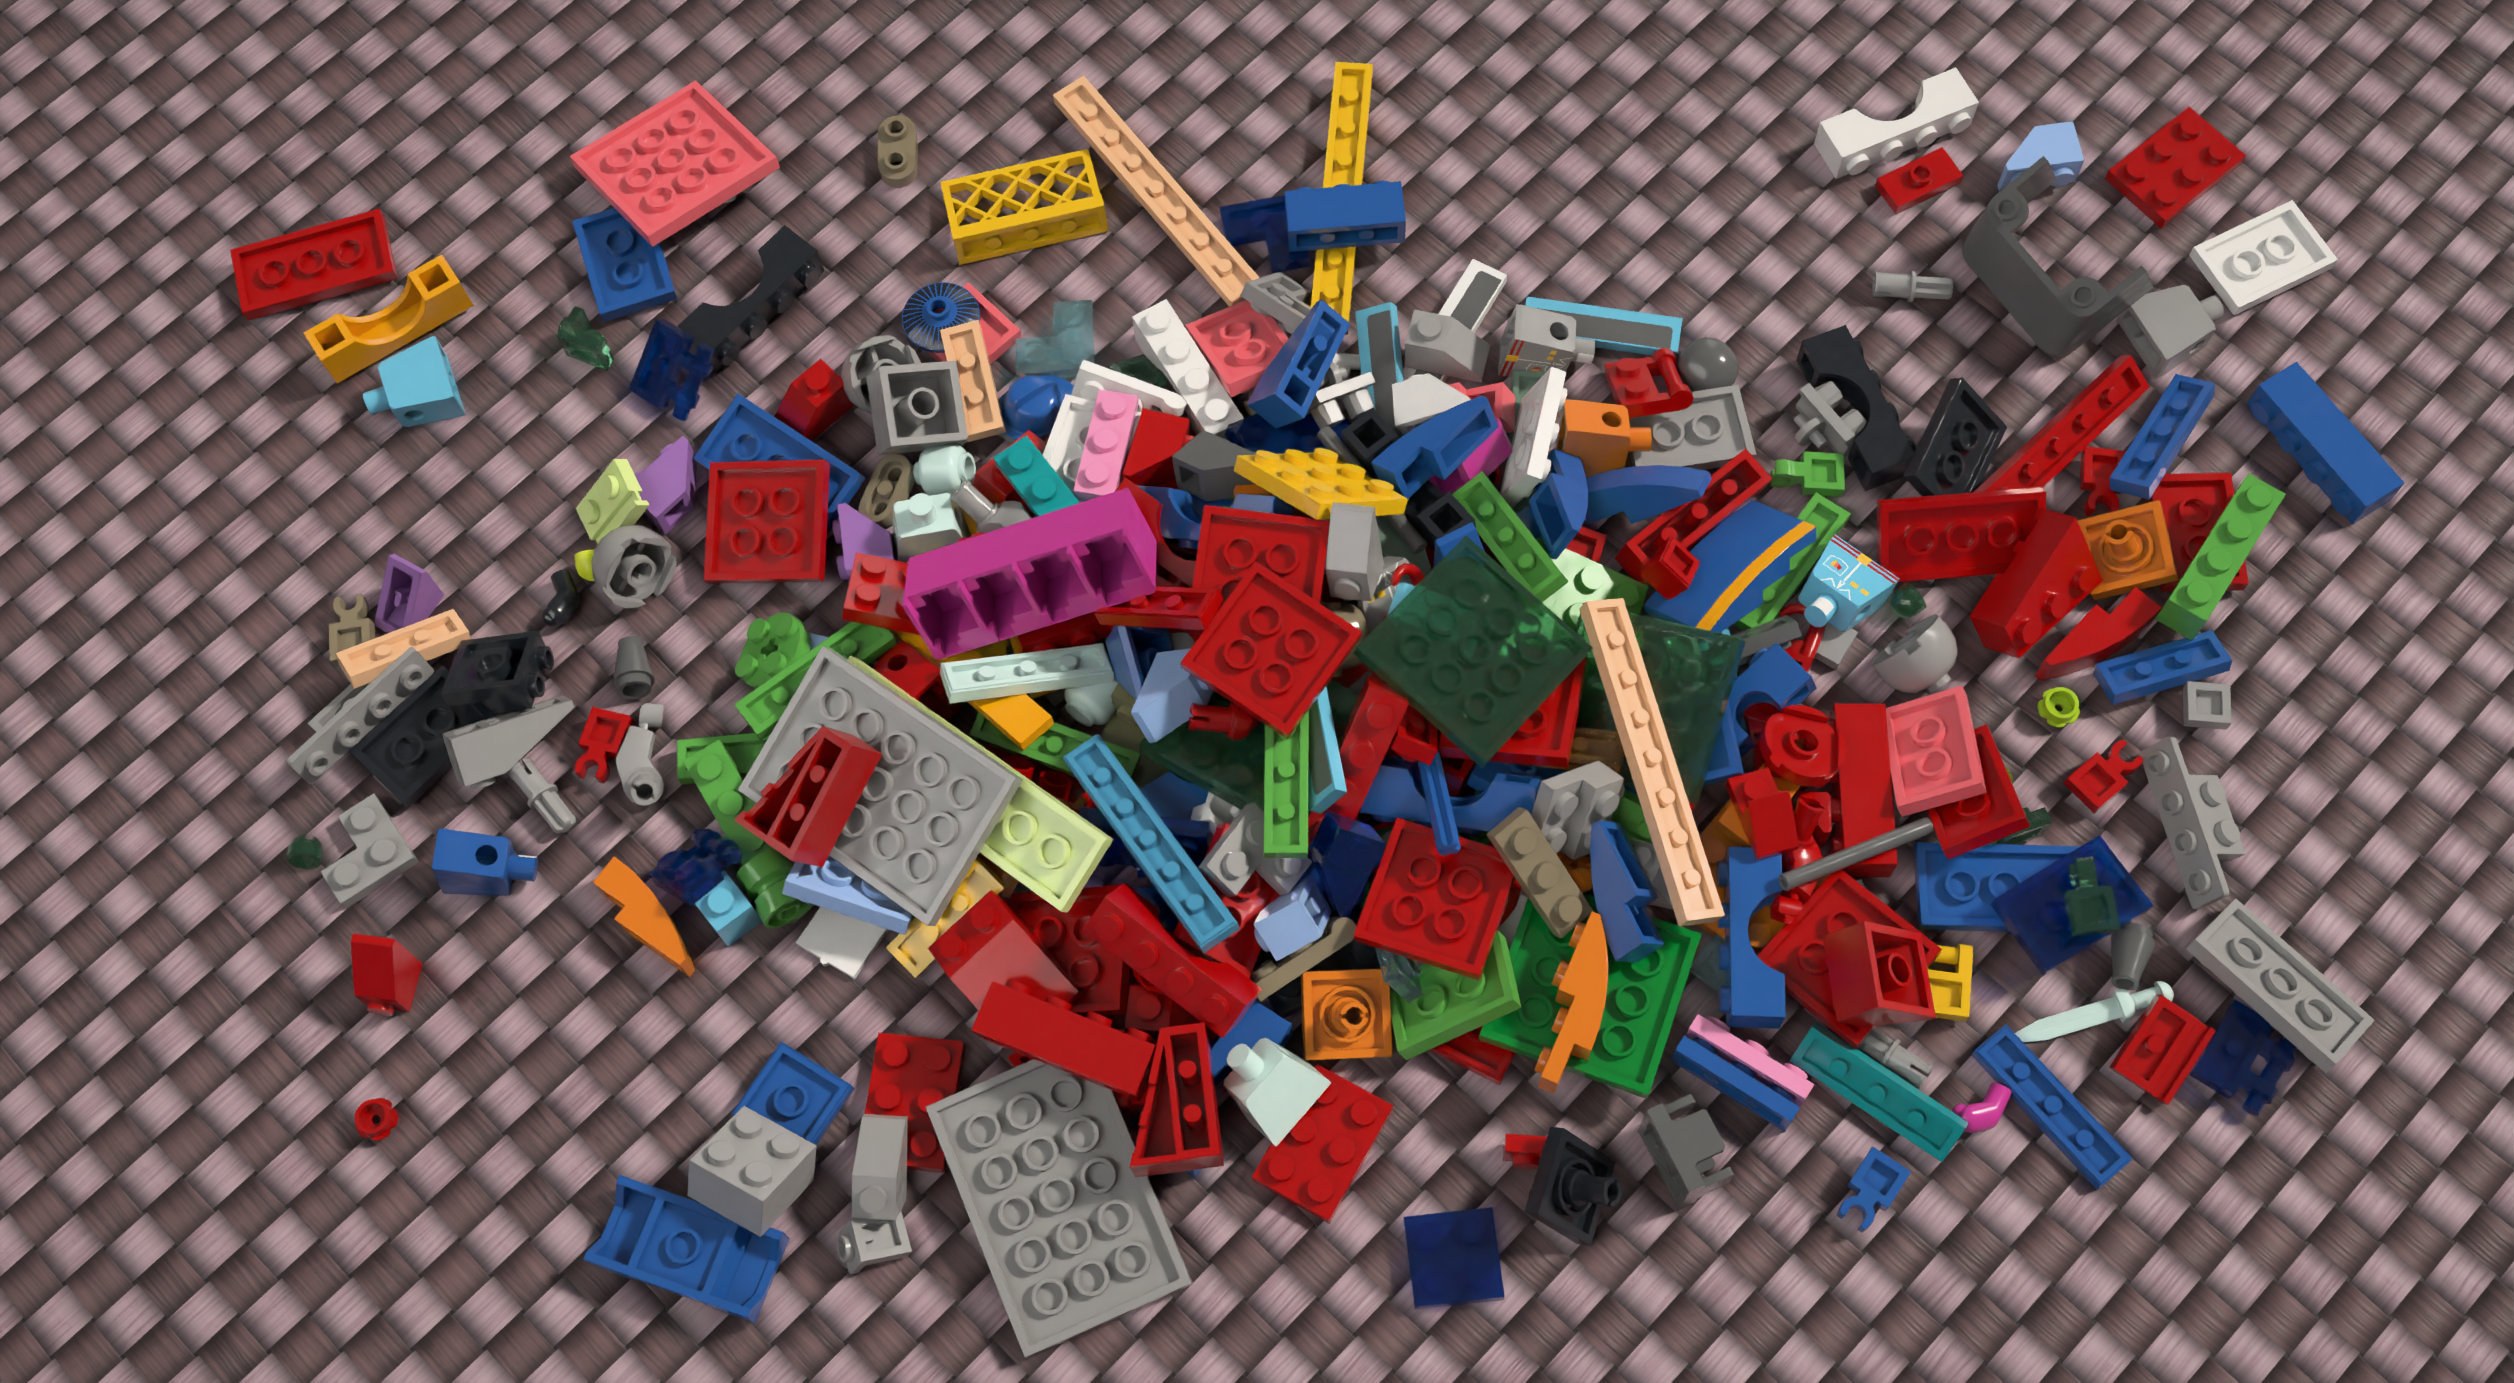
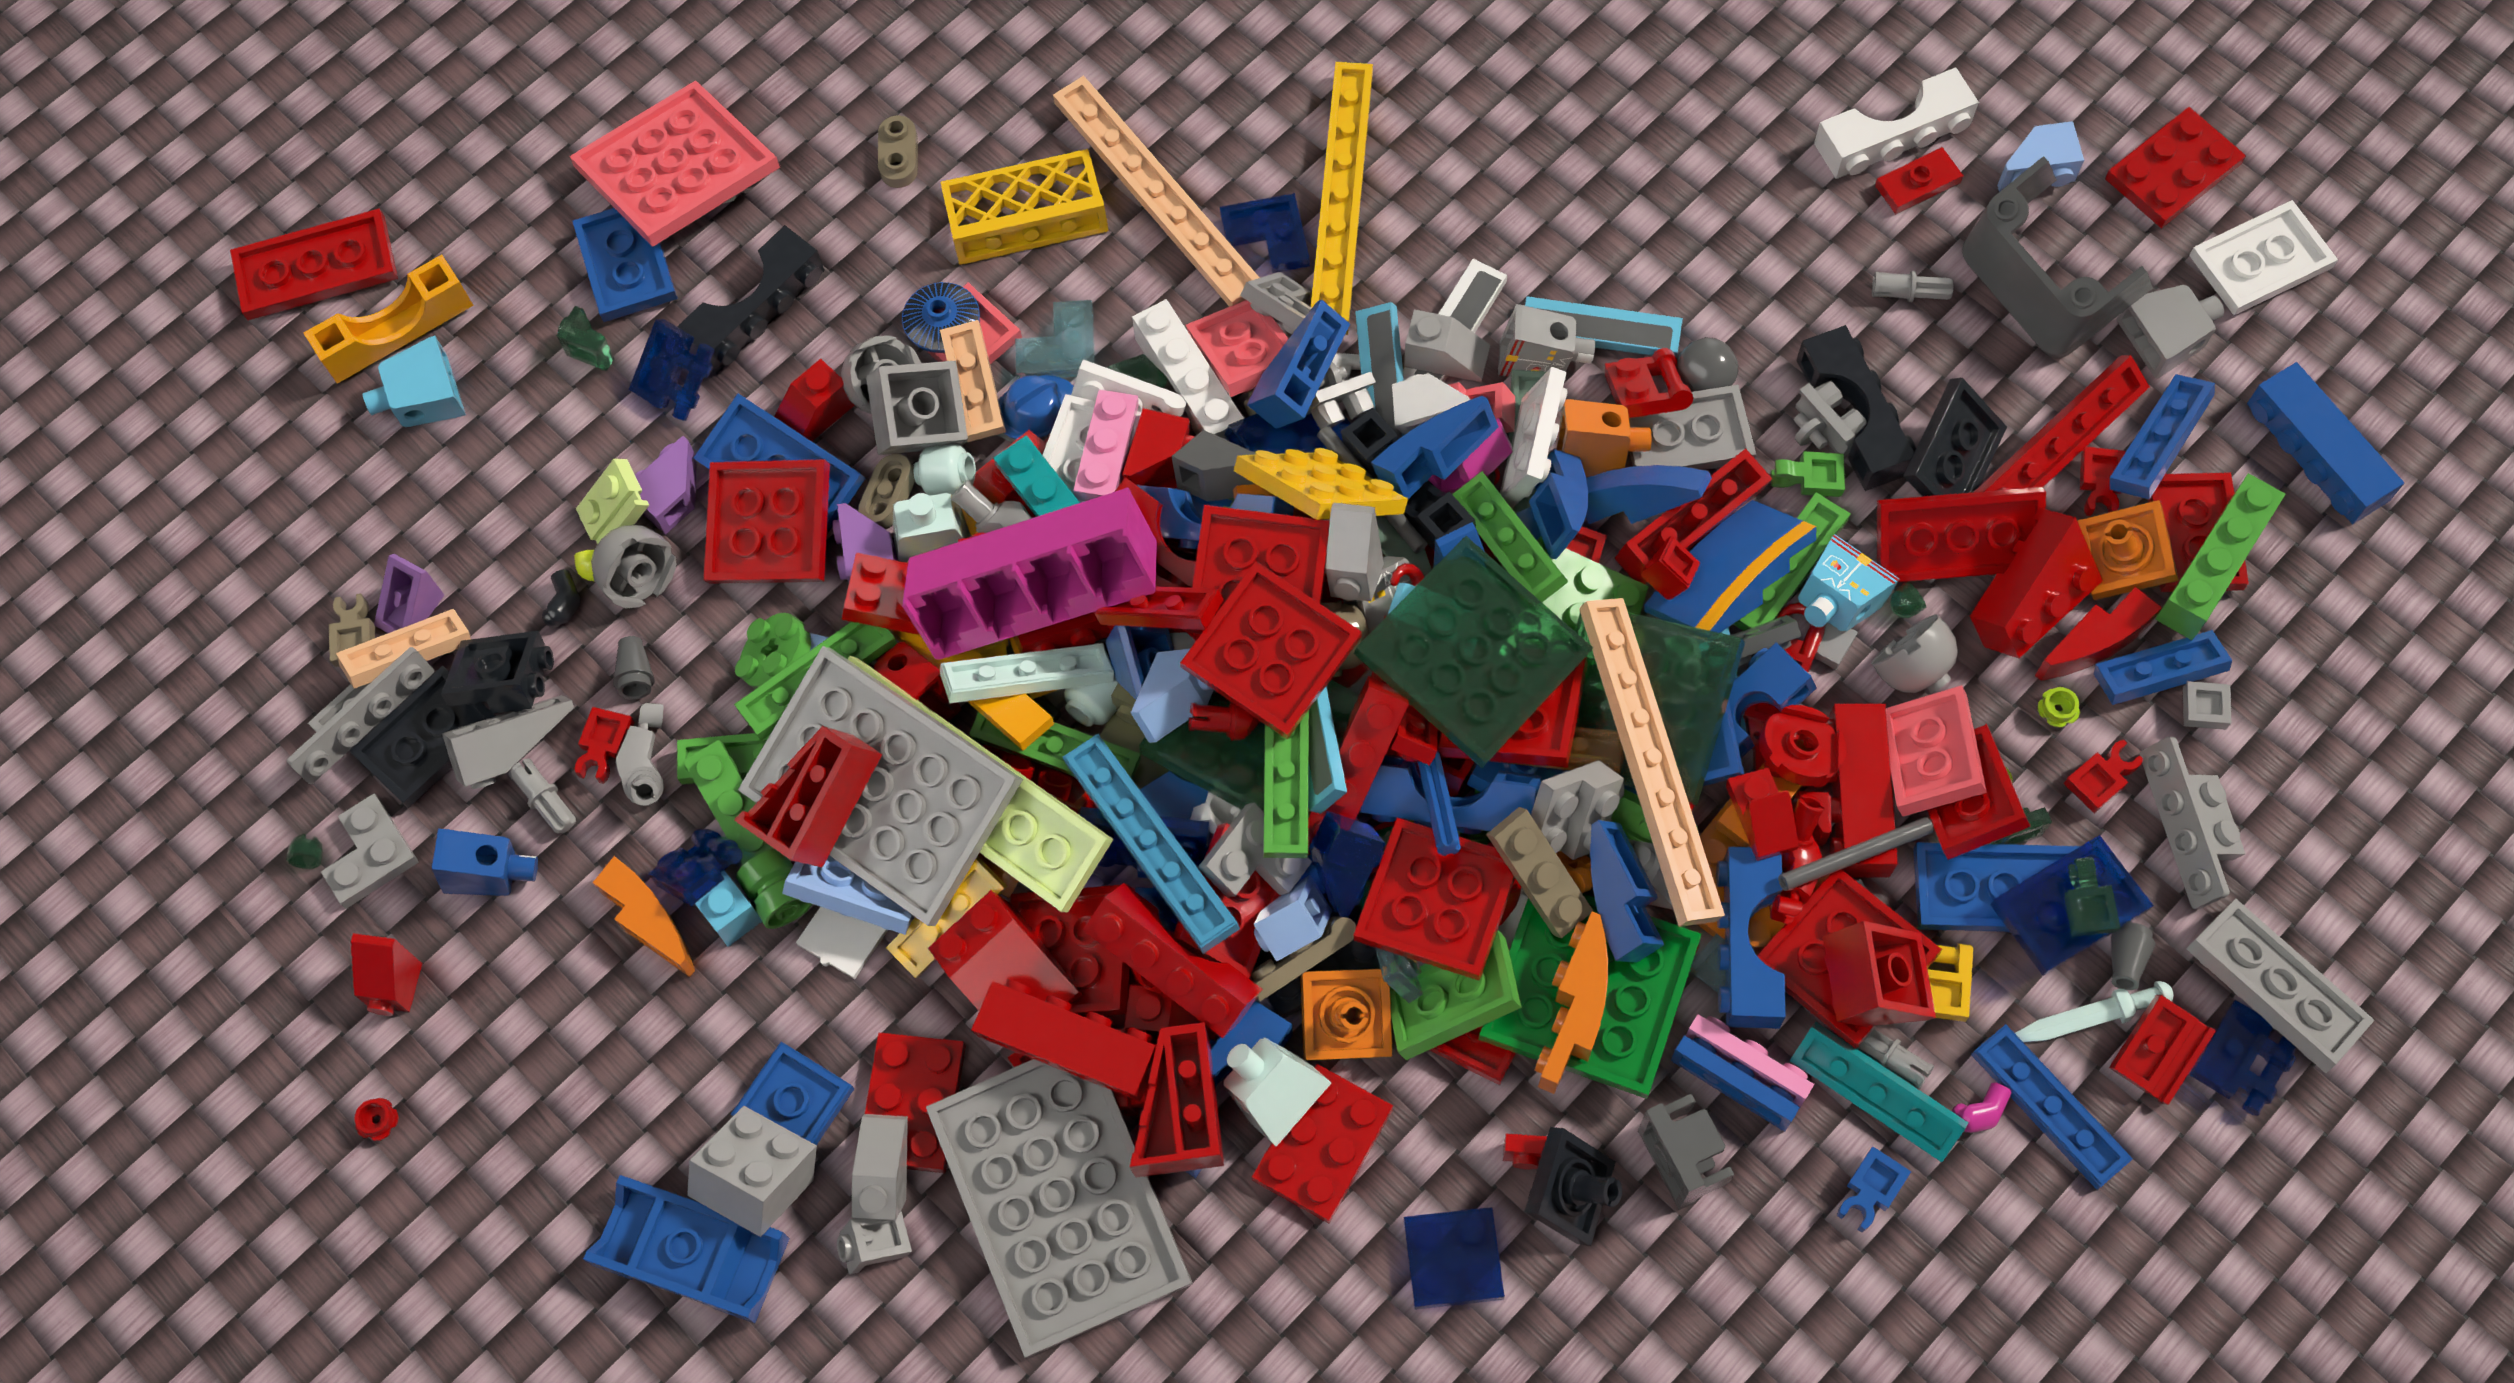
blue brick [1285,181,1406,252] -> none

